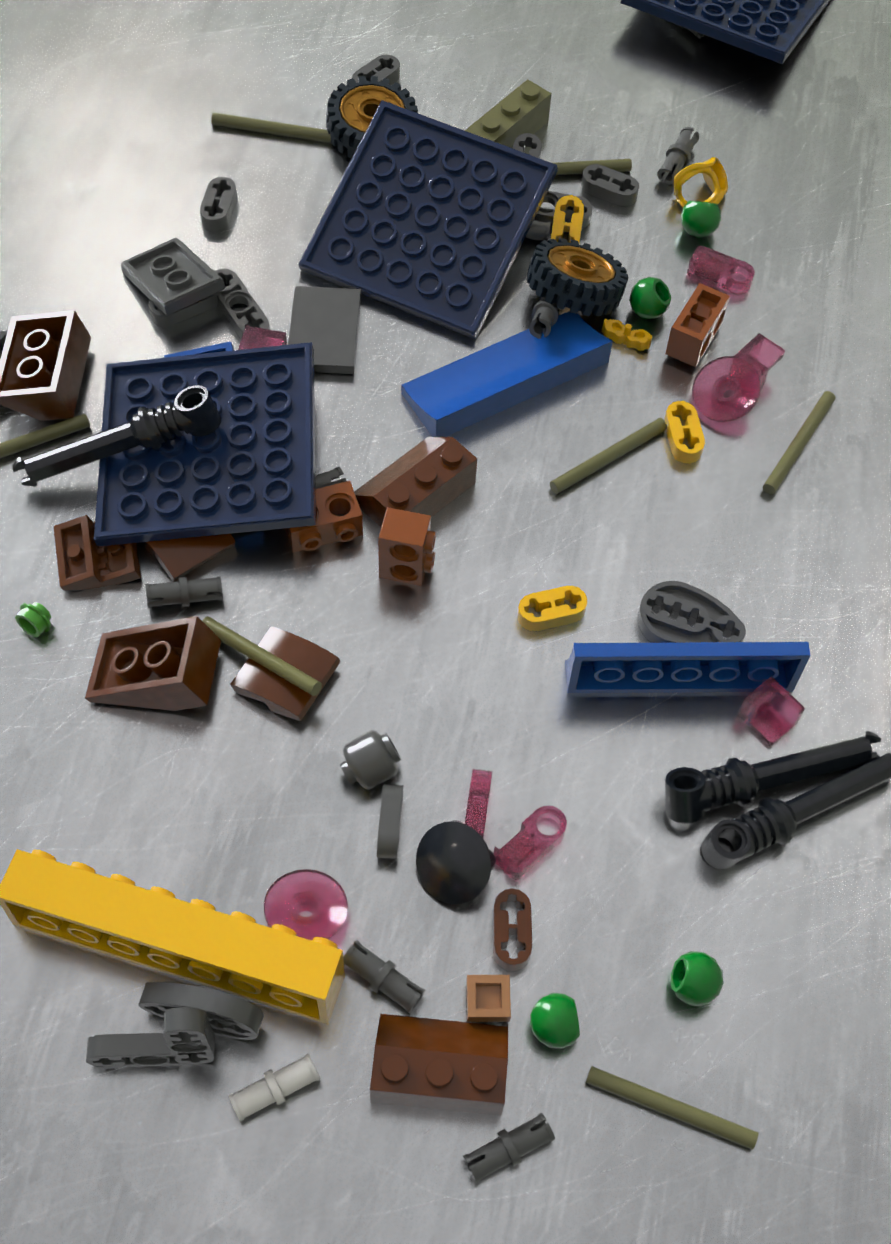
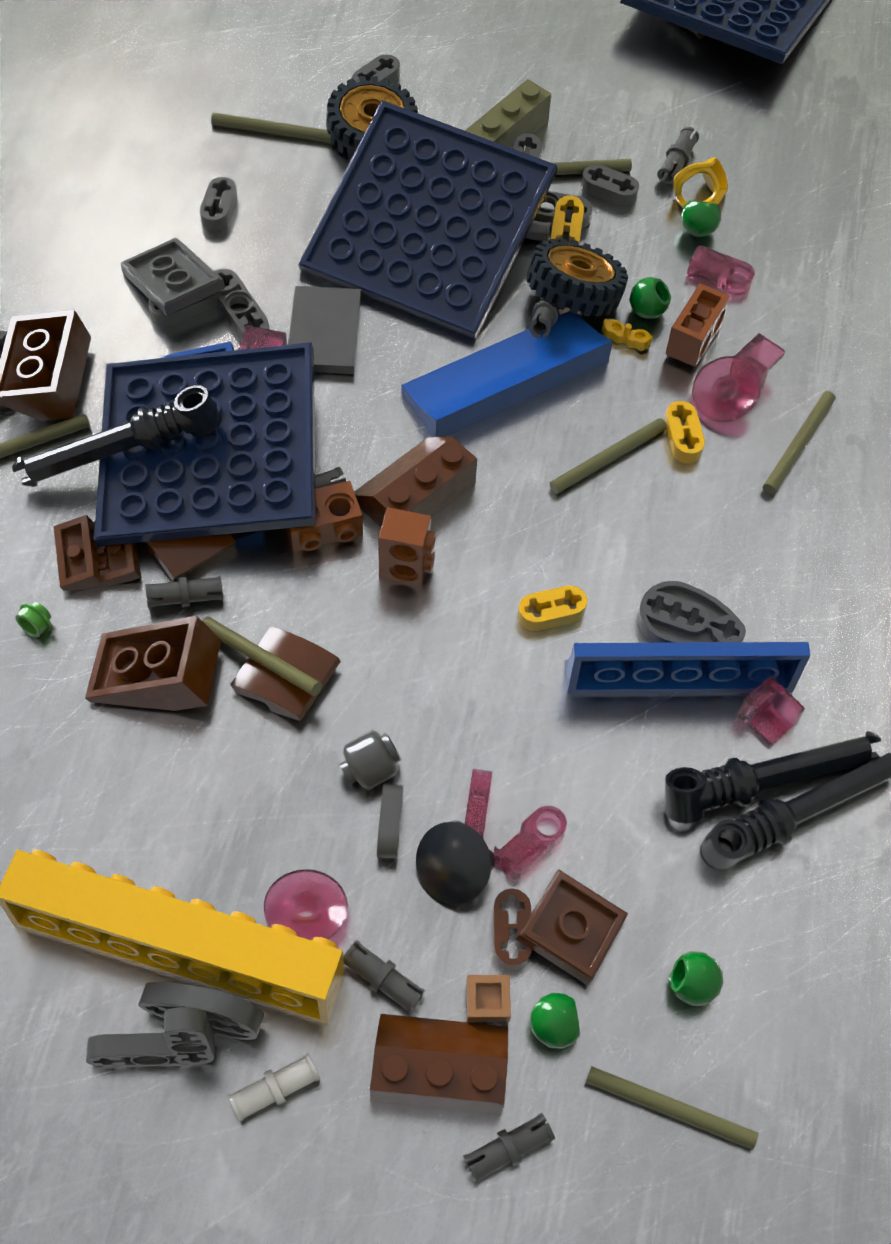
none -> reddish brown tile [516,869,628,985]

